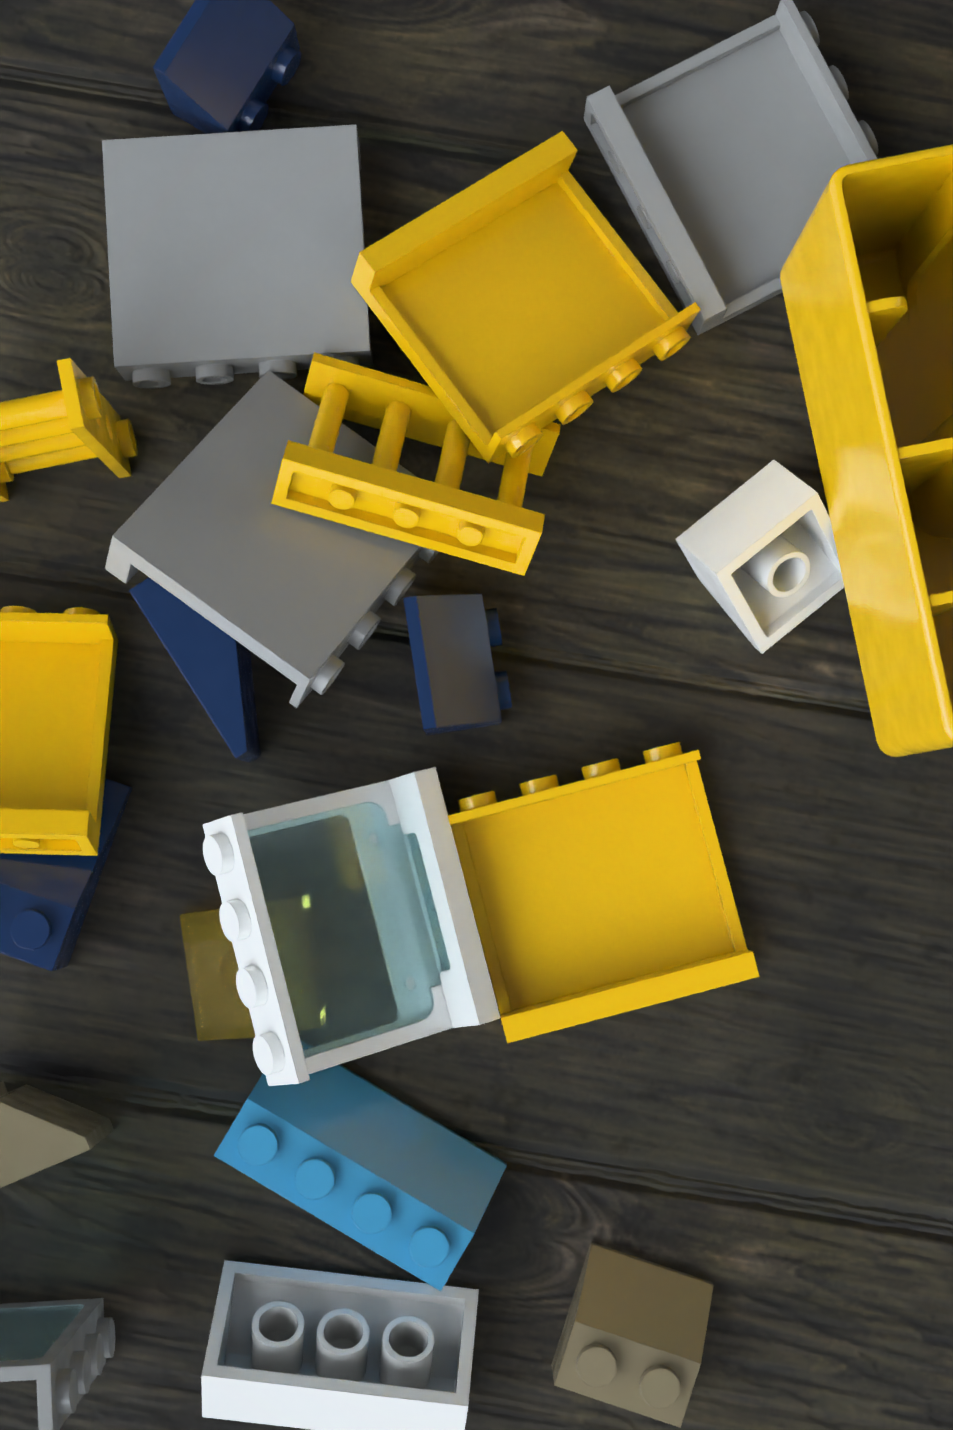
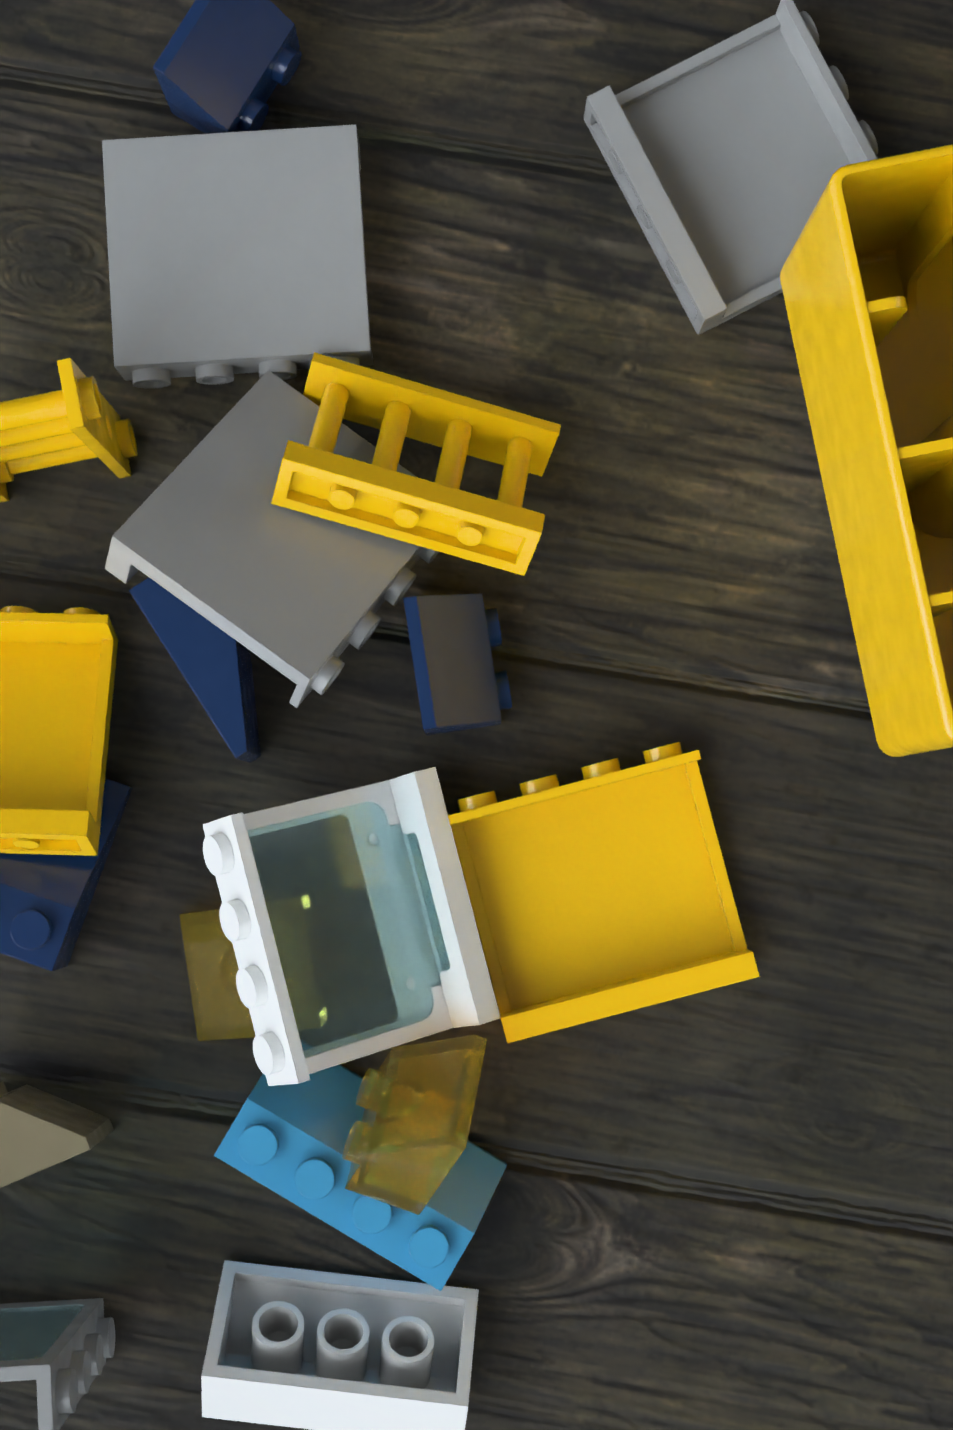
yellow panel [351,131,701,464] -> none
dark tan slope [551,1242,714,1428] -> none
white slope [676,460,844,654] -> none
none -> clear yellow slope [342,1034,487,1215]

